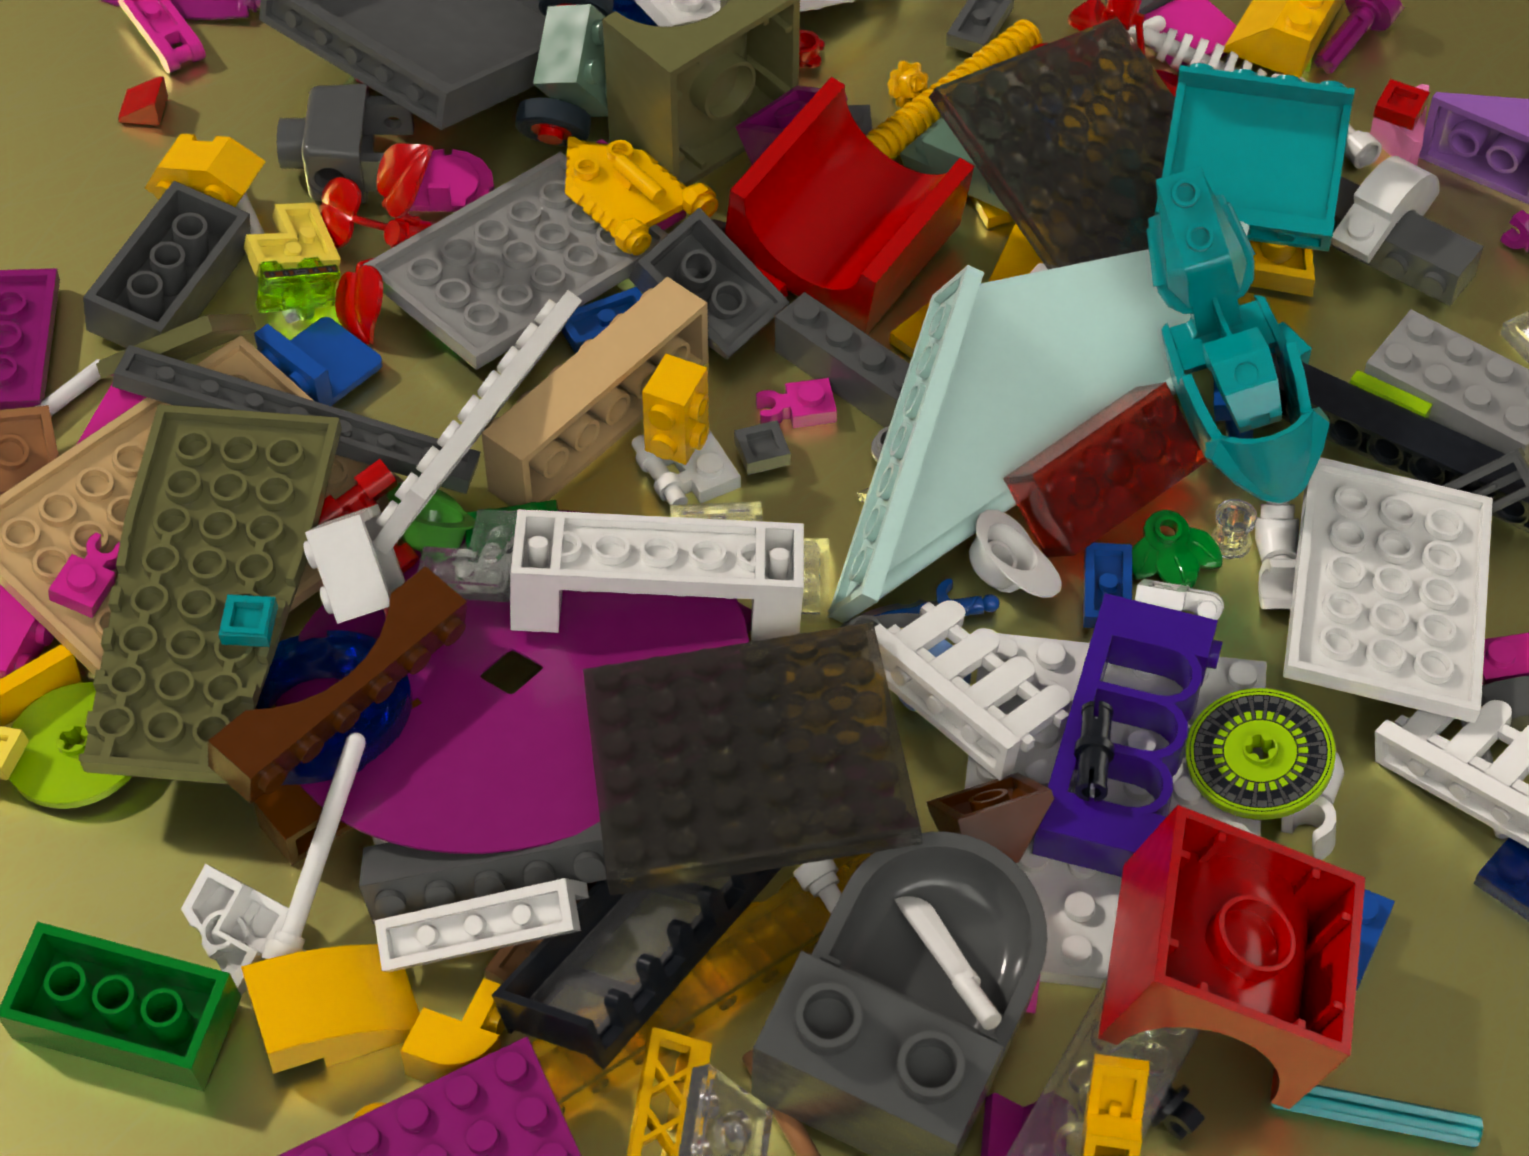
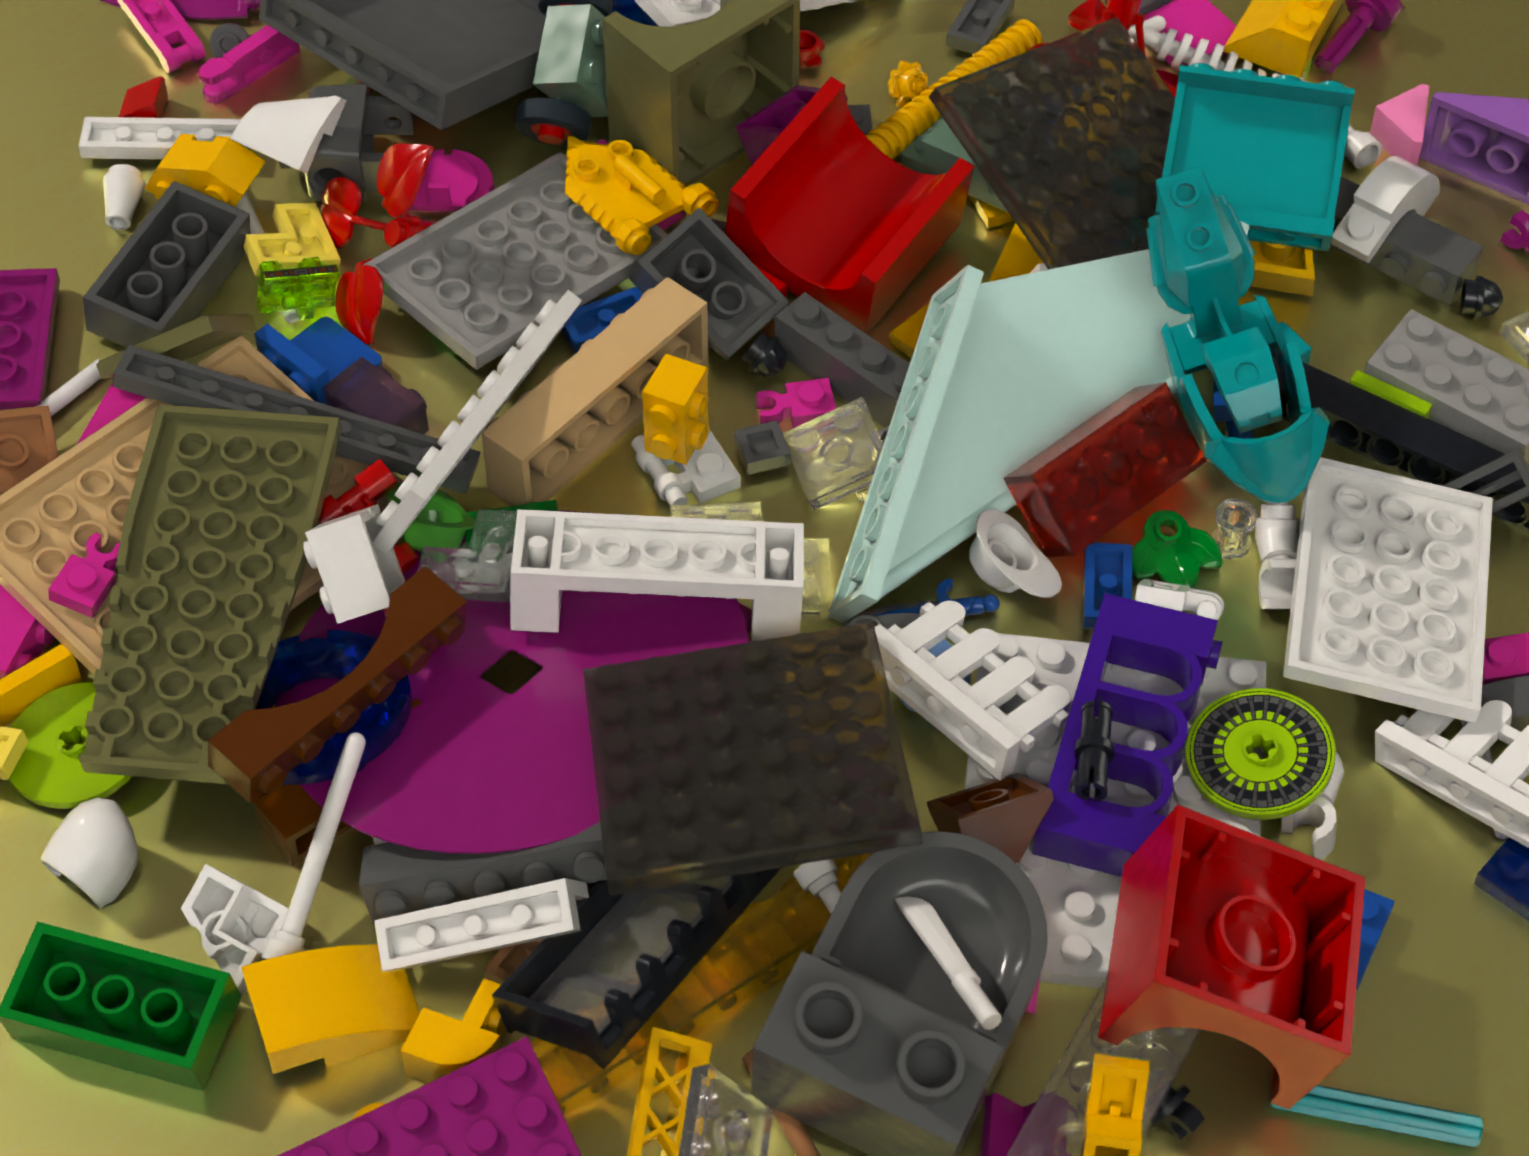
teal tile [218,594,278,647] -> none
red plate [1373,79,1430,131] -> none
none -> white piece [40,798,138,909]
none -> white plate [78,117,250,159]
none -> white cone [103,164,145,230]
none -> dark pink hinge [198,25,300,104]
none -> dark grey plate [210,23,252,58]
none -> white slope [230,96,346,173]
none -> clear purple brick [323,357,429,434]
none -> black plate [741,331,787,378]
none -> clear plate [783,396,883,511]
none -> black plate [1460,276,1503,319]

